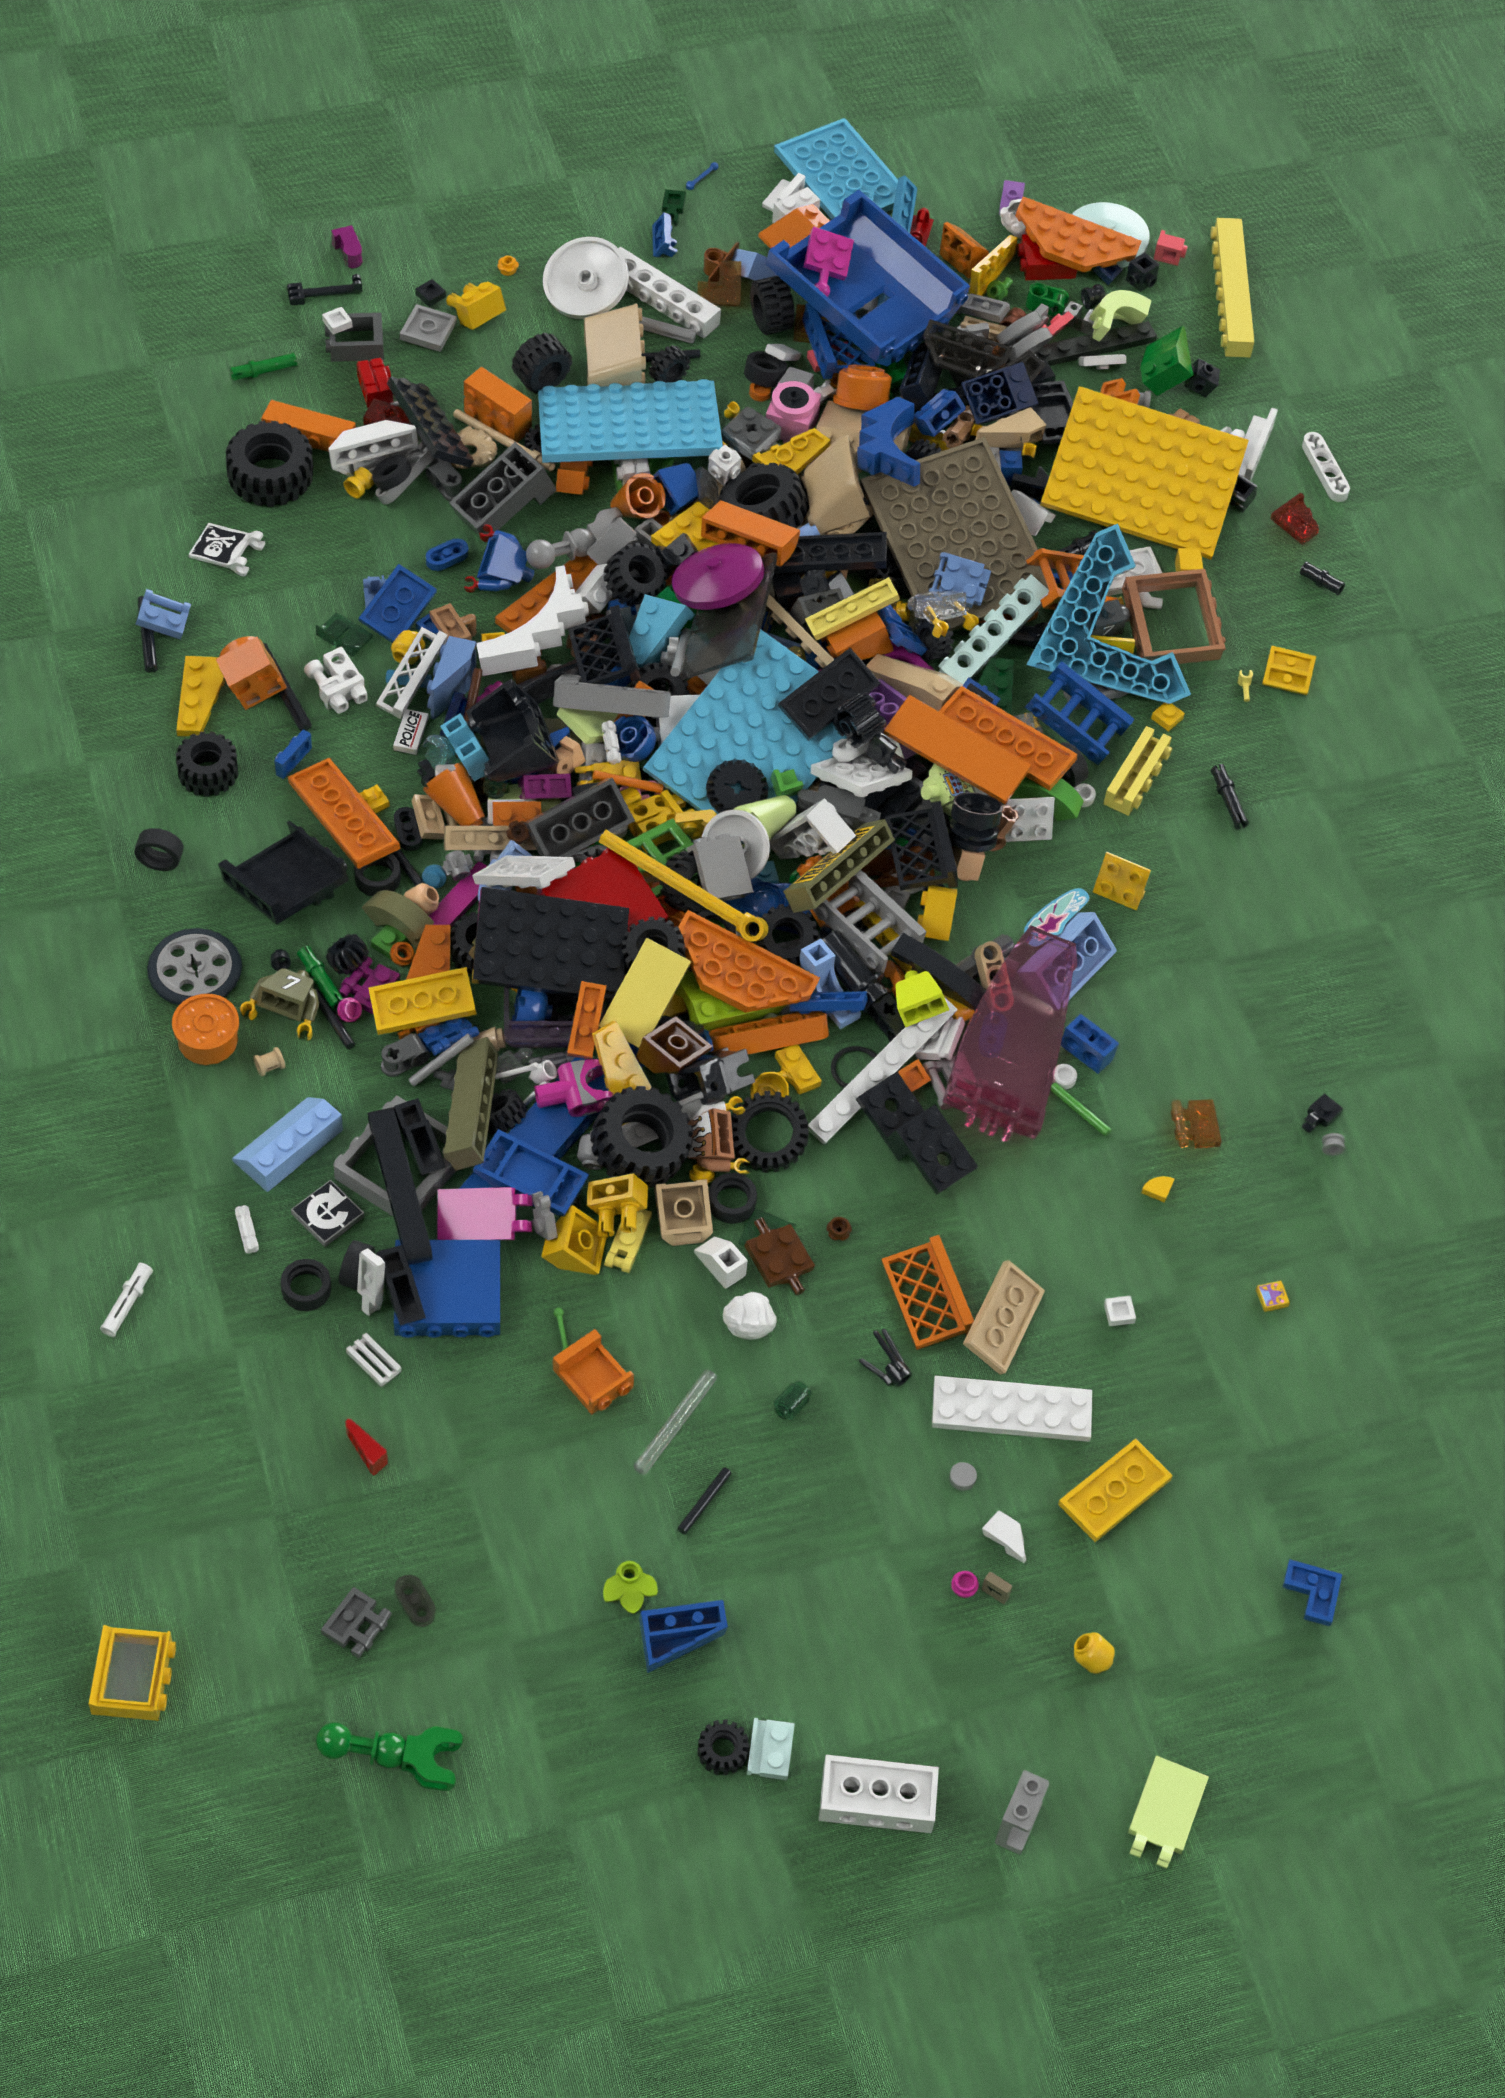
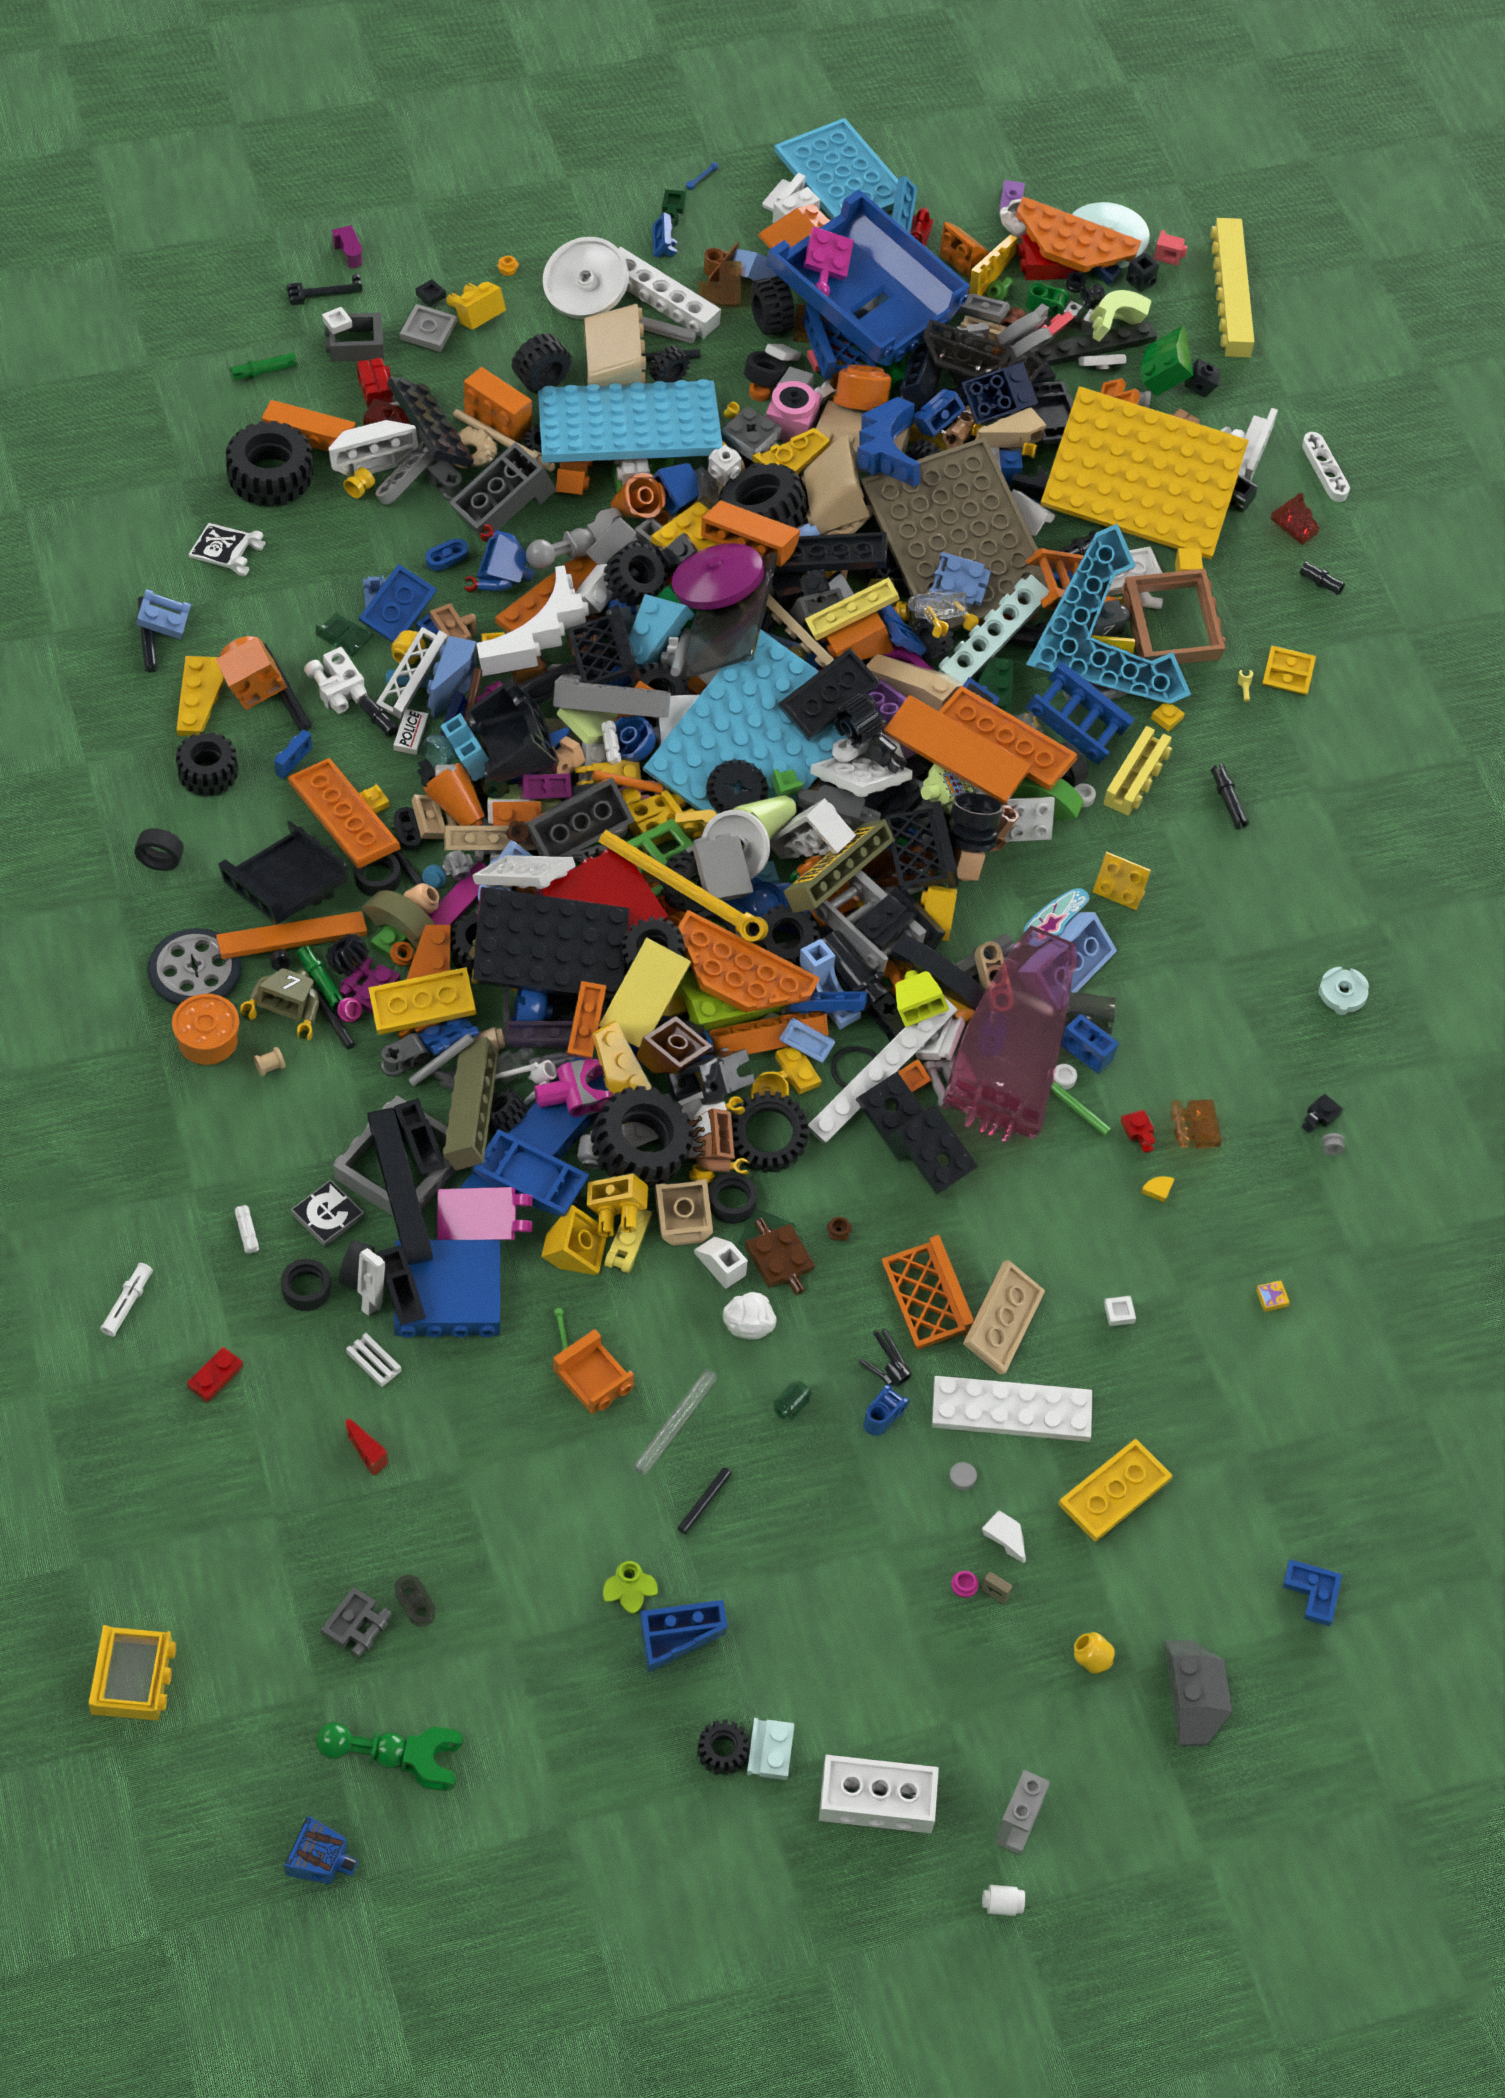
light blue slope [232,1097,343,1192] -> none
black tyre [372,454,412,490] -> none
light grey plate [532,1191,558,1241] -> none
yellowish green tile [1128,1756,1209,1869] -> none
none -> red plate [187,1347,244,1403]
none -> orange tile [216,911,367,959]
none -> torso [284,1816,358,1884]
none -> black axle [359,696,398,737]
none -> light blue tile [779,1018,835,1063]
none -> black plate [855,894,915,951]
none -> blue piece [863,1384,910,1436]
none -> black plate [890,886,946,951]
none -> white brick [982,1885,1025,1916]
none -> clear smoke hinge [1062,991,1116,1034]
none -> black bush [1066,272,1086,293]
none -> red plate [1120,1109,1156,1153]
none -> dark grey wedge [1164,1640,1232,1747]
none -> light aqua plate [1318,967,1369,1015]

